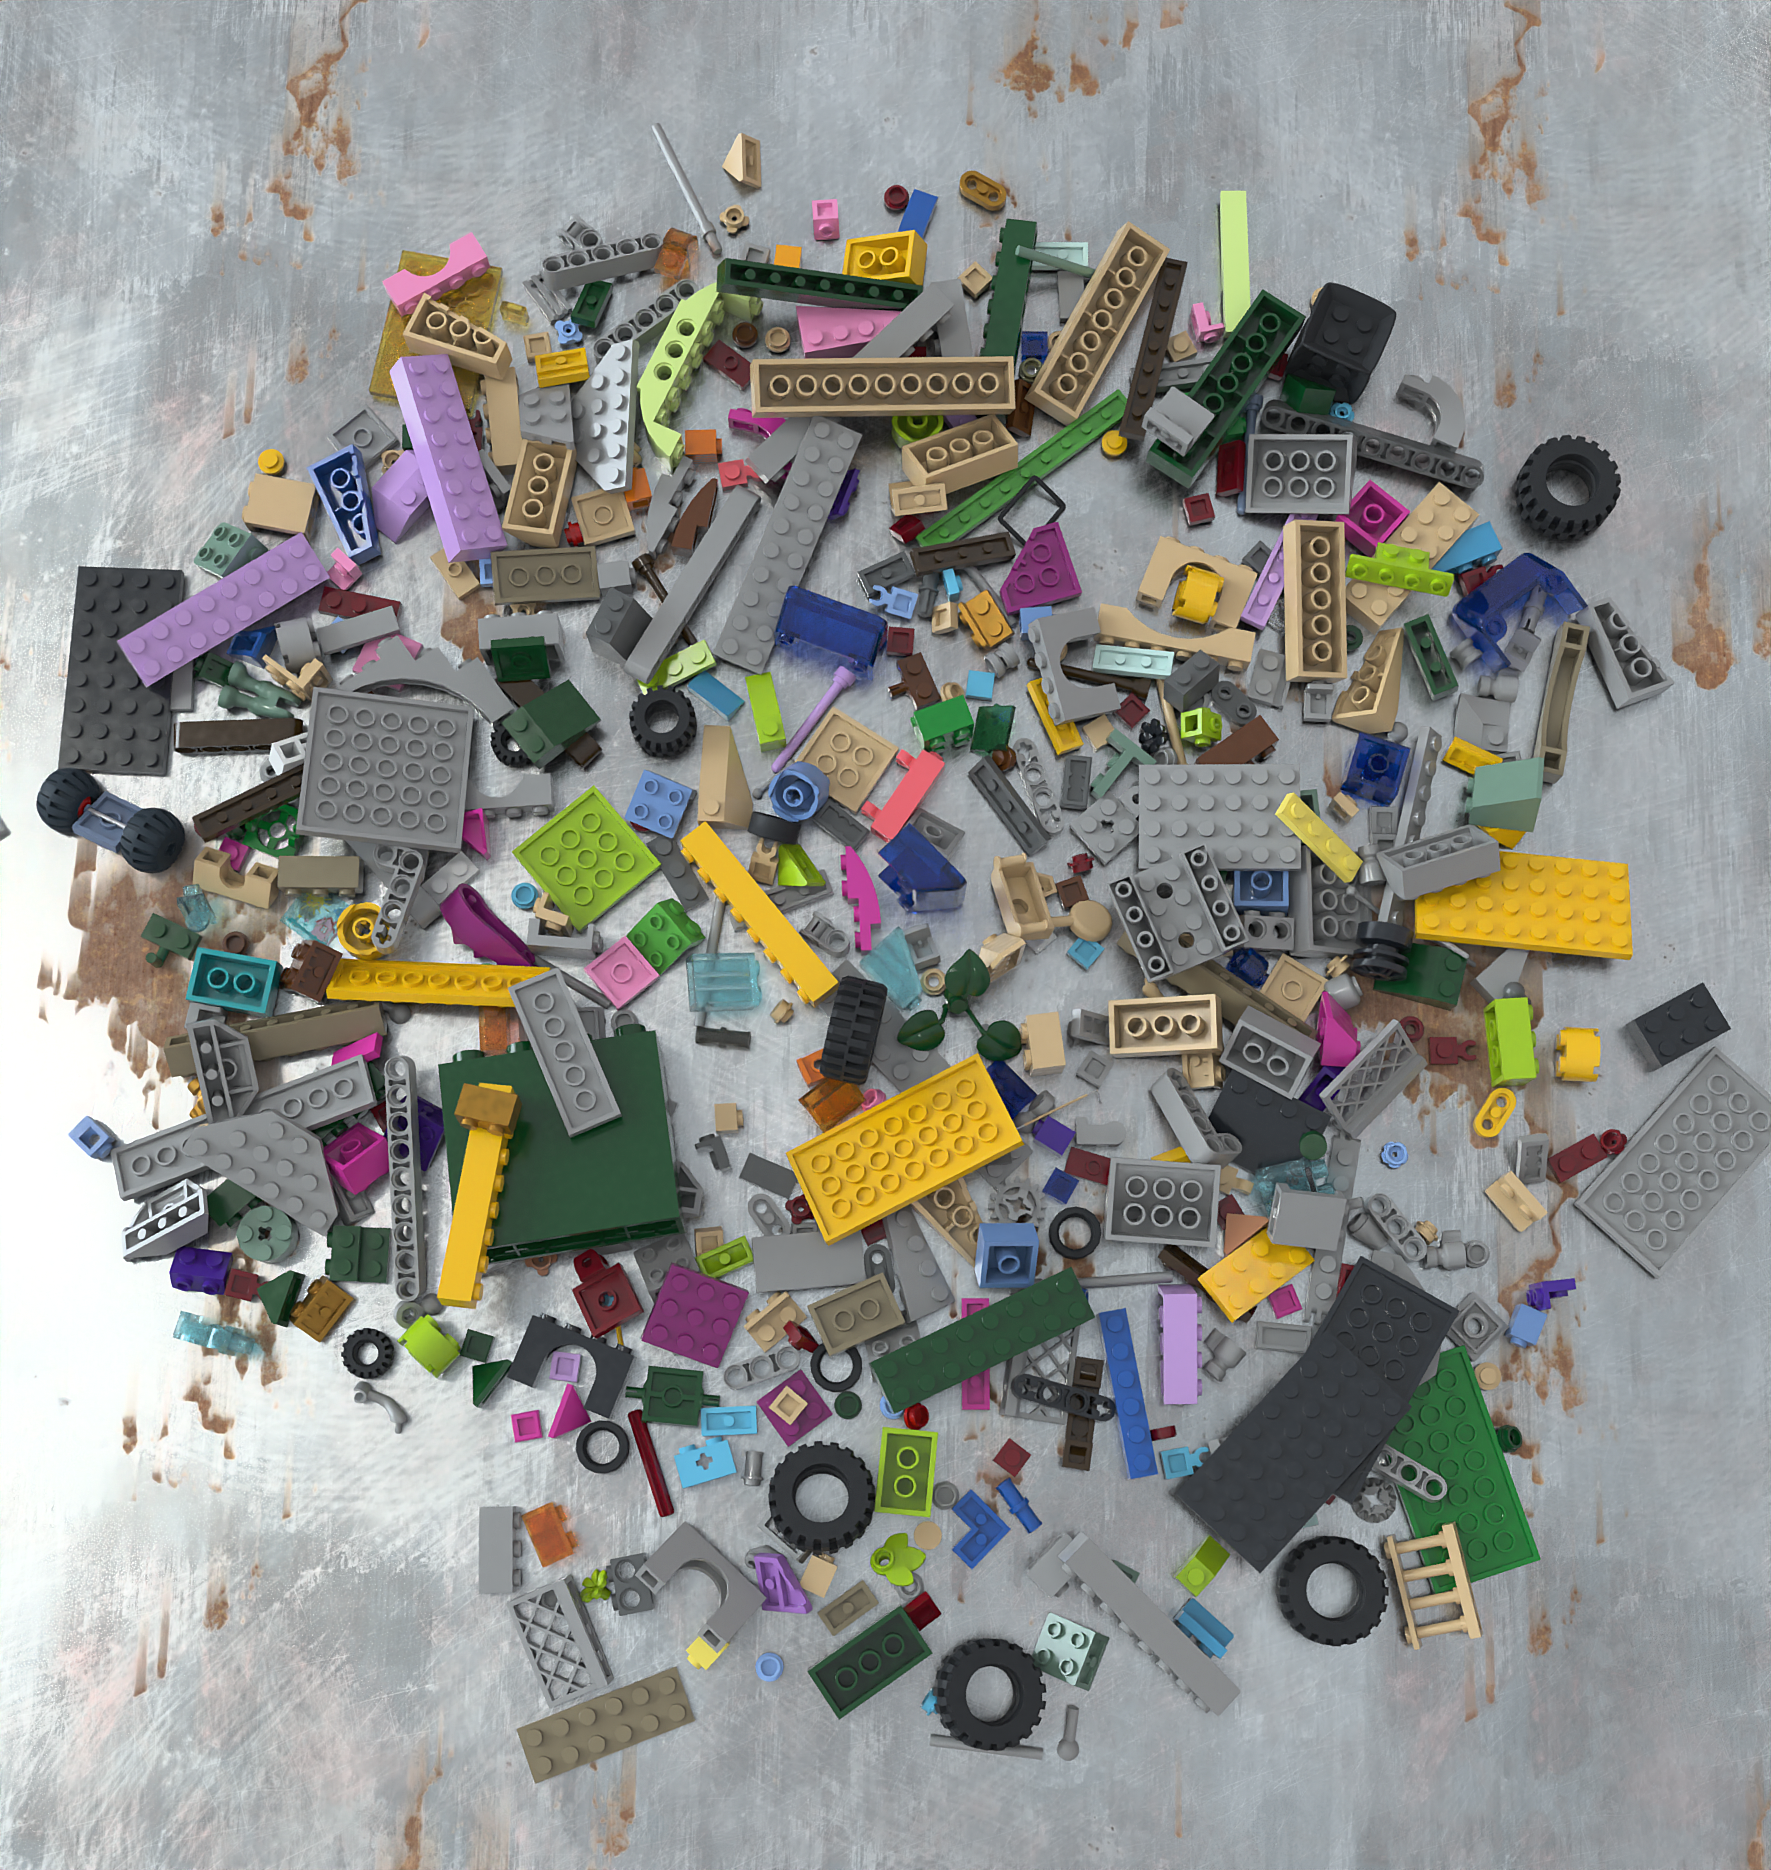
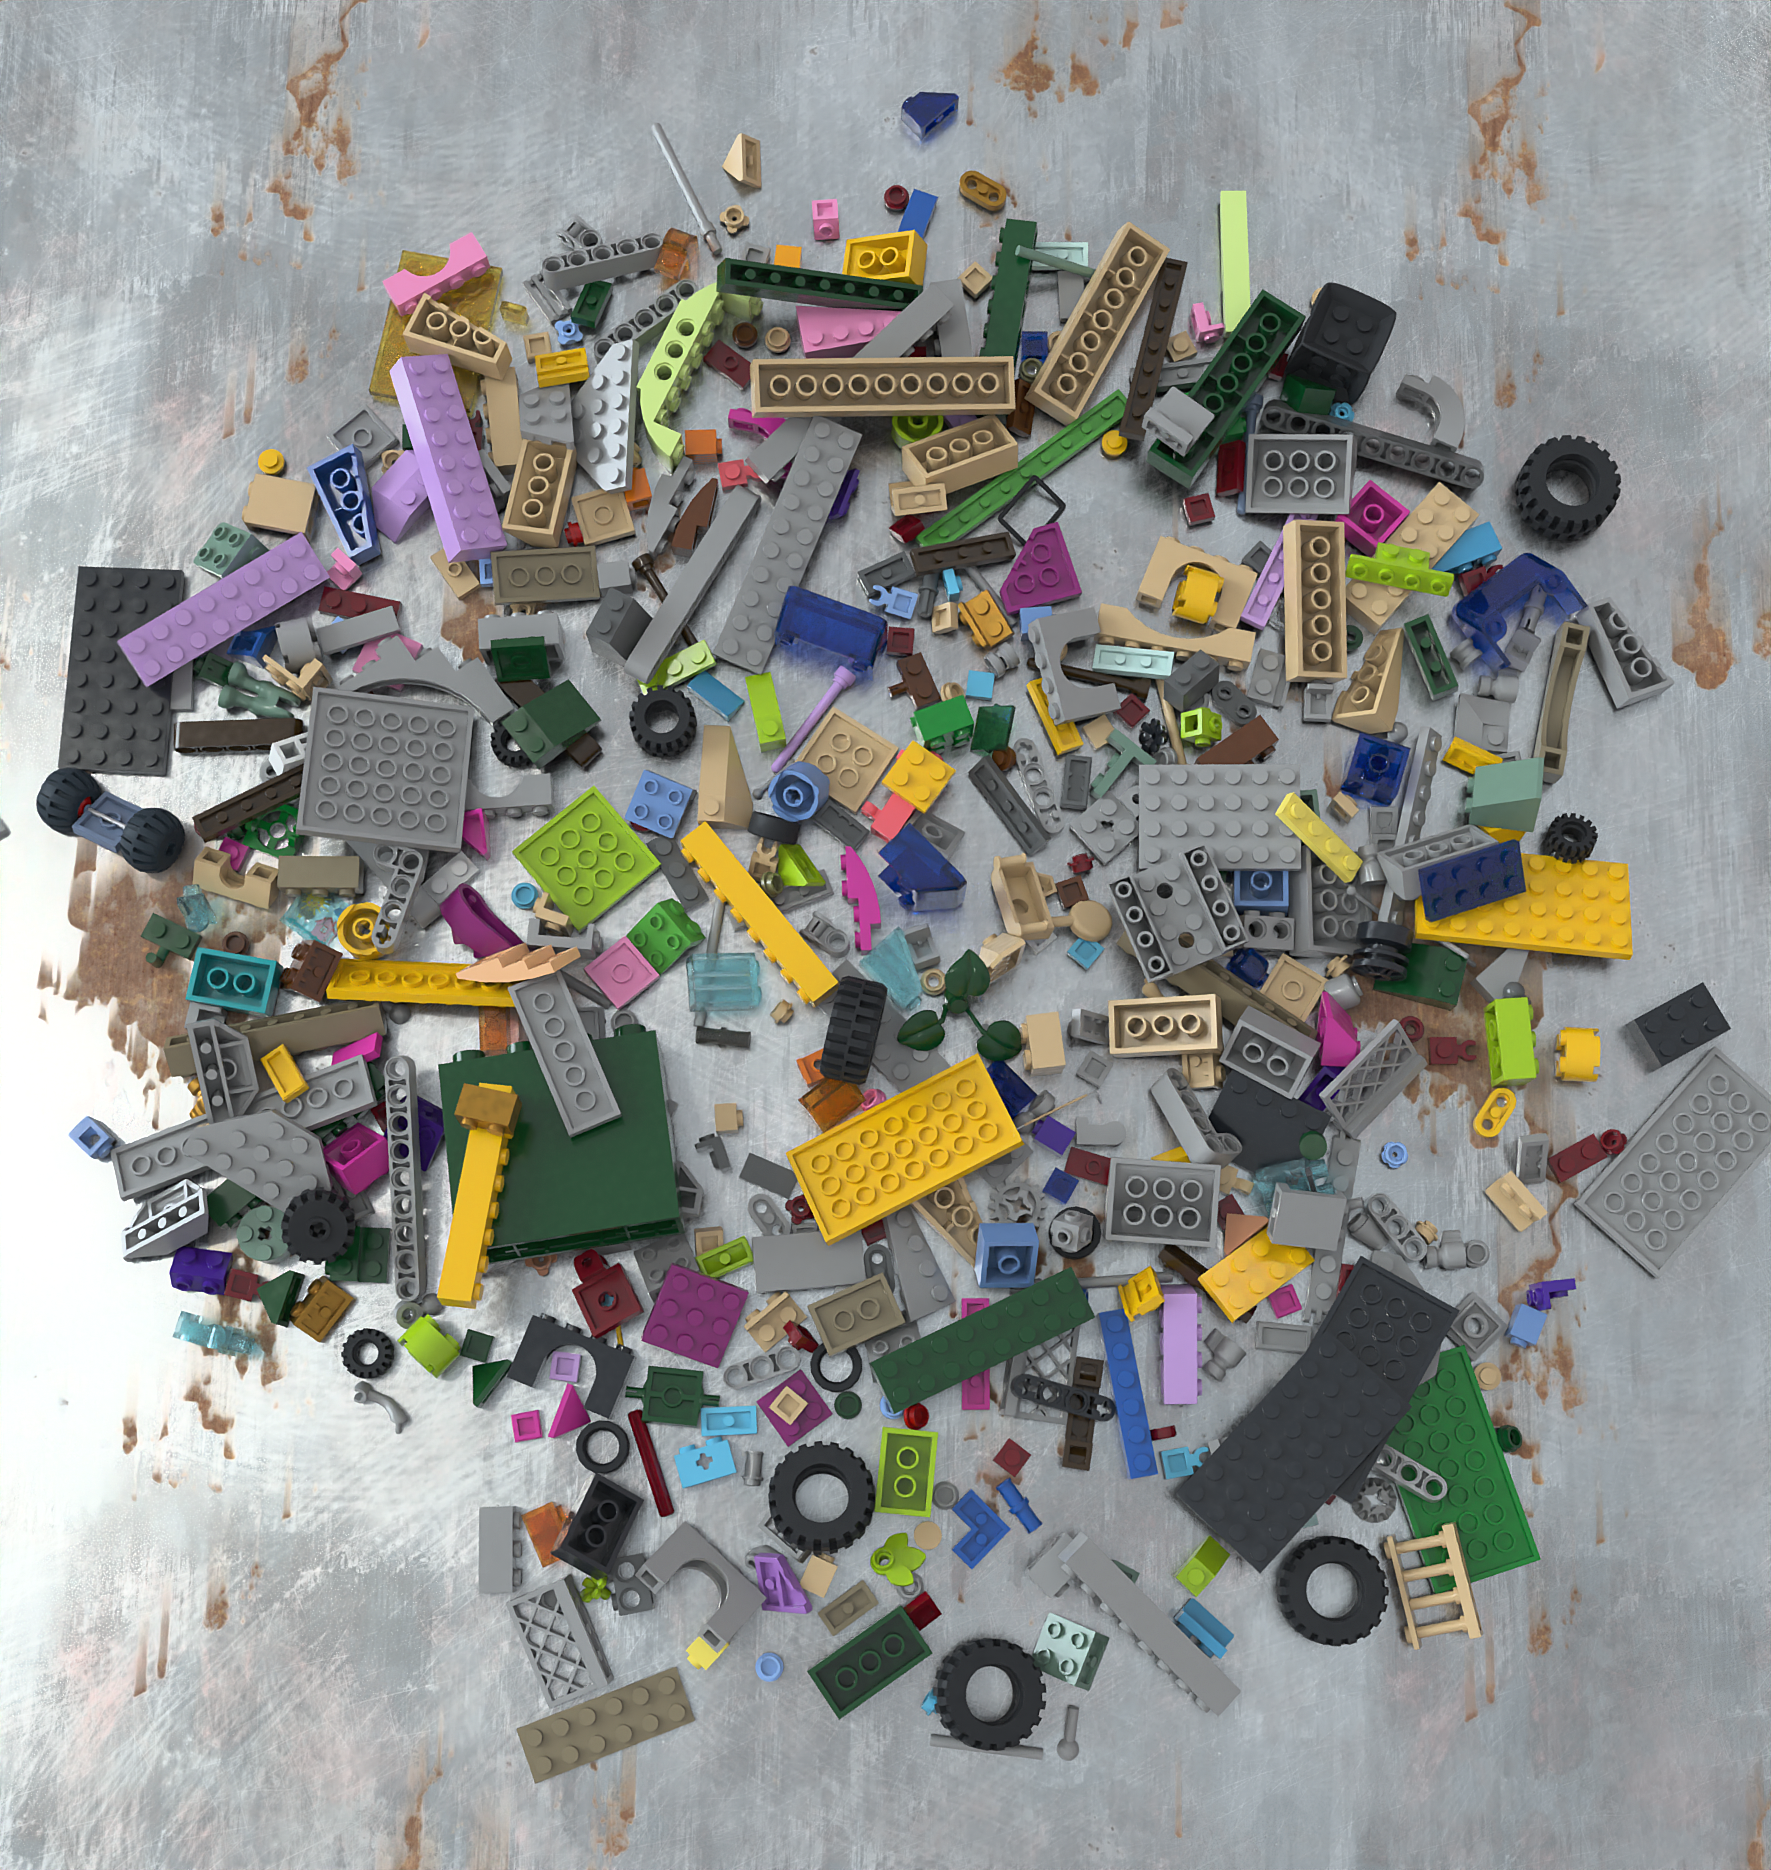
none -> yellow tile [260,1044,309,1103]
none -> black wheel [281,1187,356,1265]
none -> light nougat slope [456,942,581,982]
none -> black brick [550,1473,644,1580]
none -> olive plate [759,871,783,898]
none -> yellow plate [882,740,956,814]
none -> clear blue slope [901,92,959,140]
none -> light grey brick [1050,1210,1093,1253]
none -> yellow plate [1118,1265,1165,1322]
none -> clear blue plate [1418,839,1526,922]
none -> black tyre [1545,813,1598,864]

